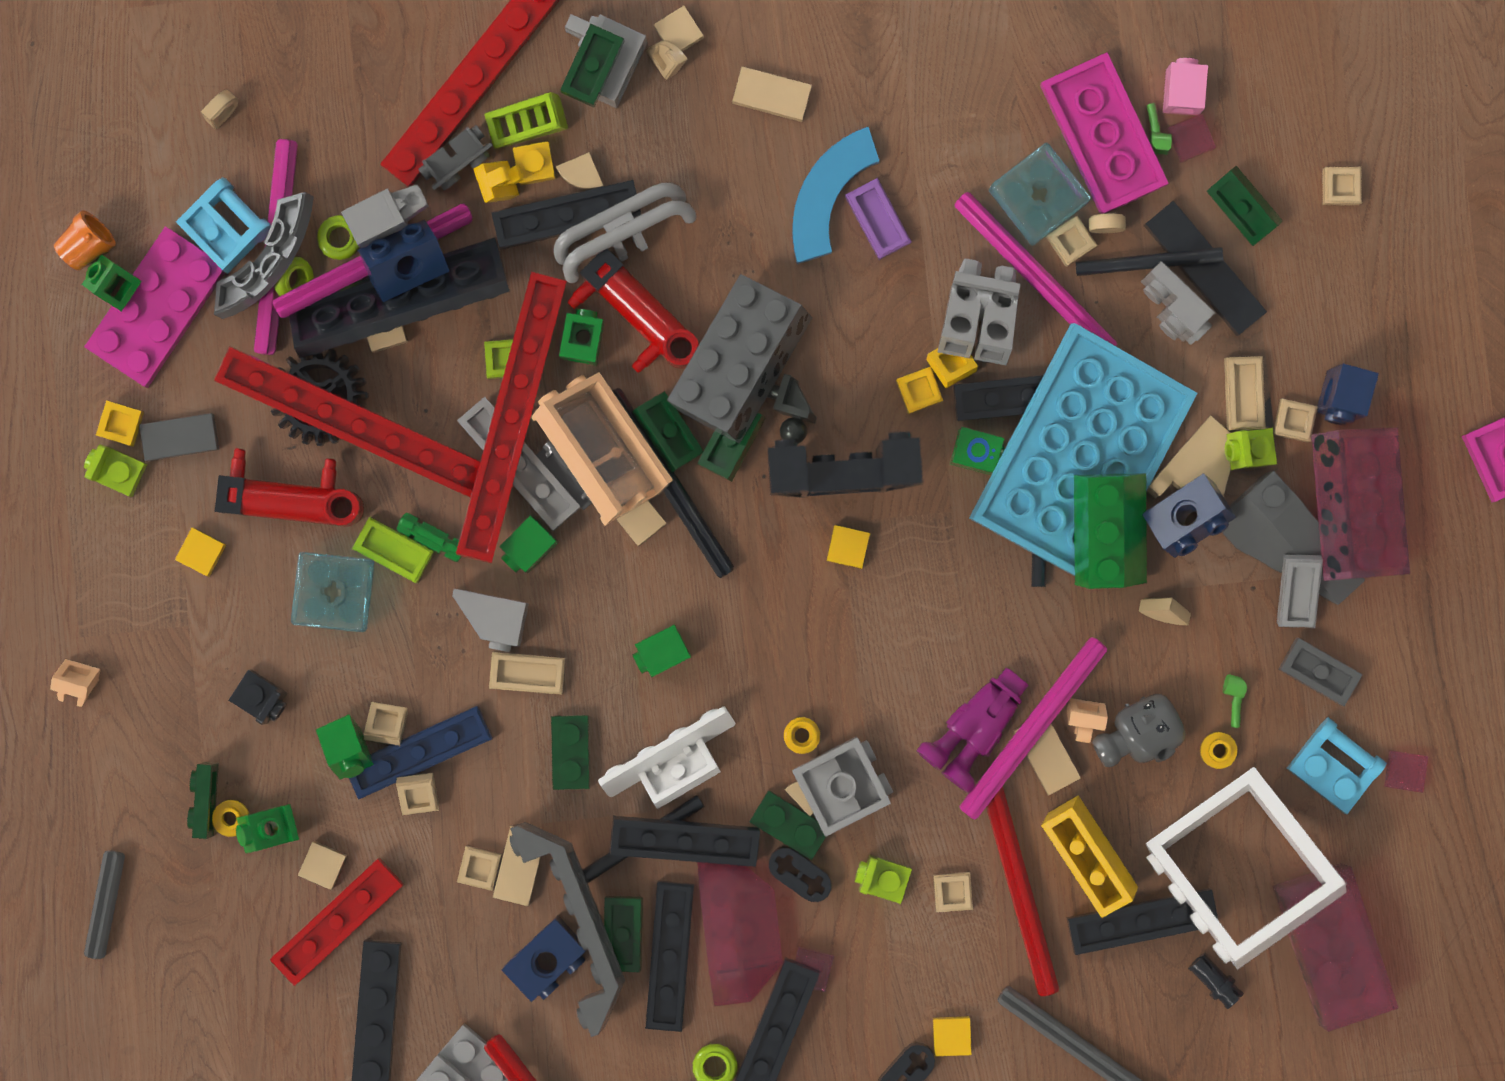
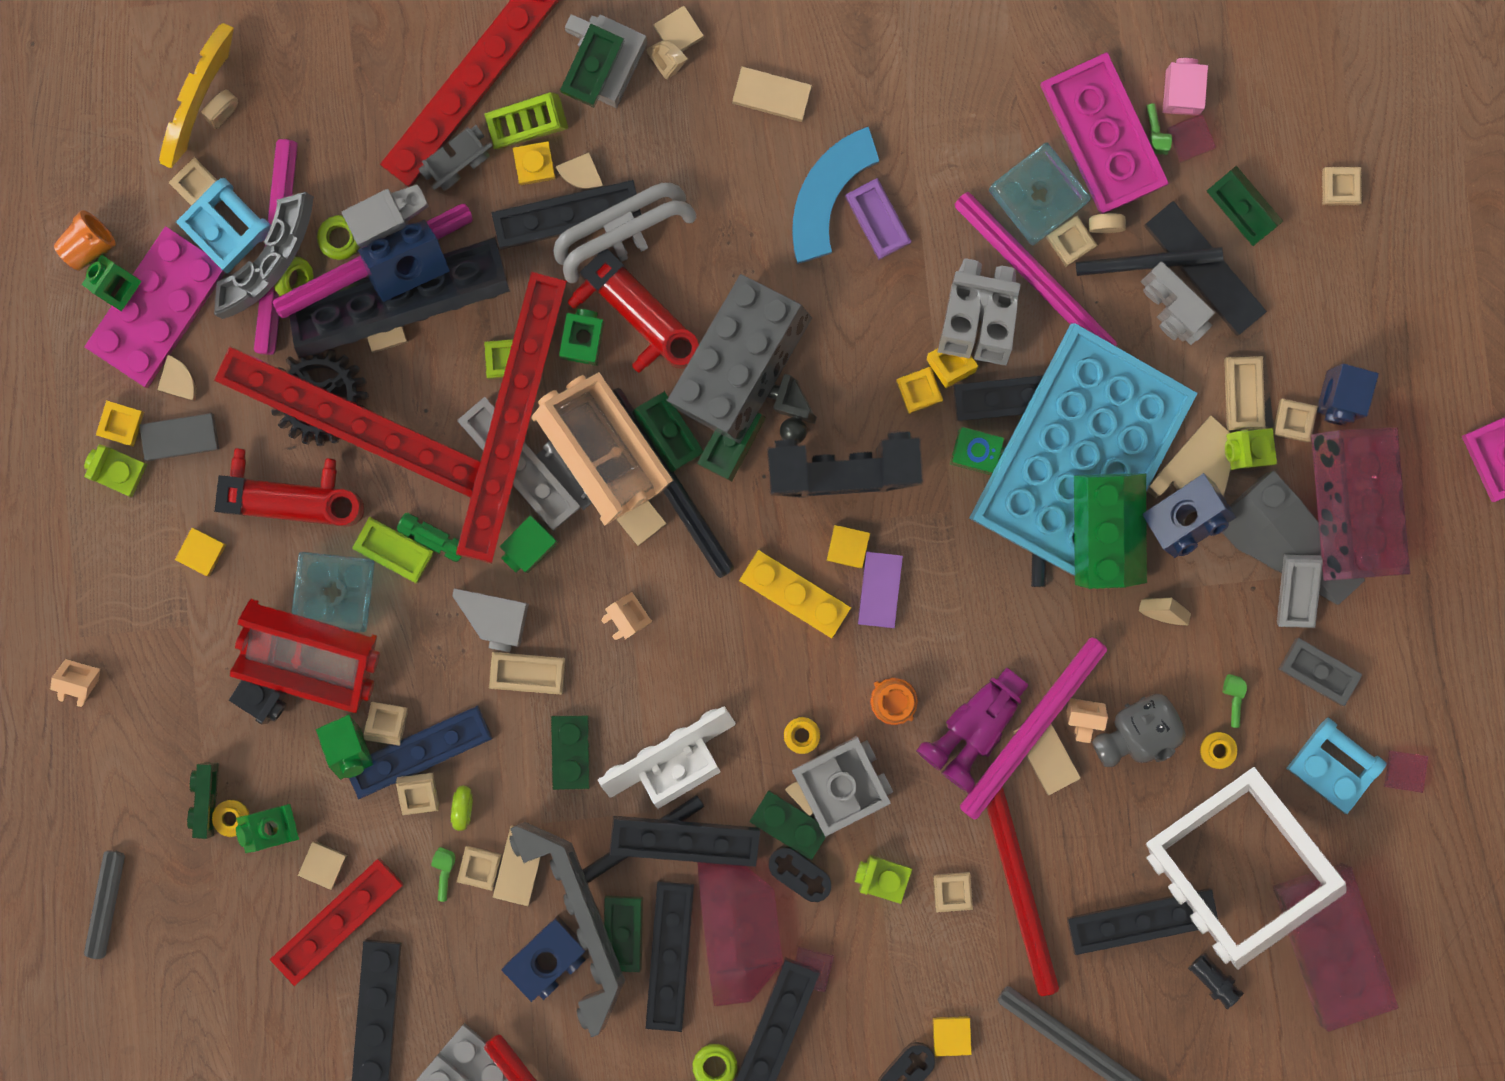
yellow tile [473,161,524,203] -> none
green brick [632,625,691,677] -> none
yellow brick [1041,795,1138,918] -> none
none -> tan tile [157,355,196,401]
none -> yellow tile [159,23,234,168]
none -> tan tile [168,157,217,206]
none -> red door [229,598,380,713]
none -> bright green hand [431,847,456,902]
none -> lime piece [451,786,473,831]
none -> light nougat tile [601,592,652,640]
none -> yellow plate [739,550,851,639]
none -> medium lavender tile [858,552,903,628]
none -> orange piece [870,678,918,725]

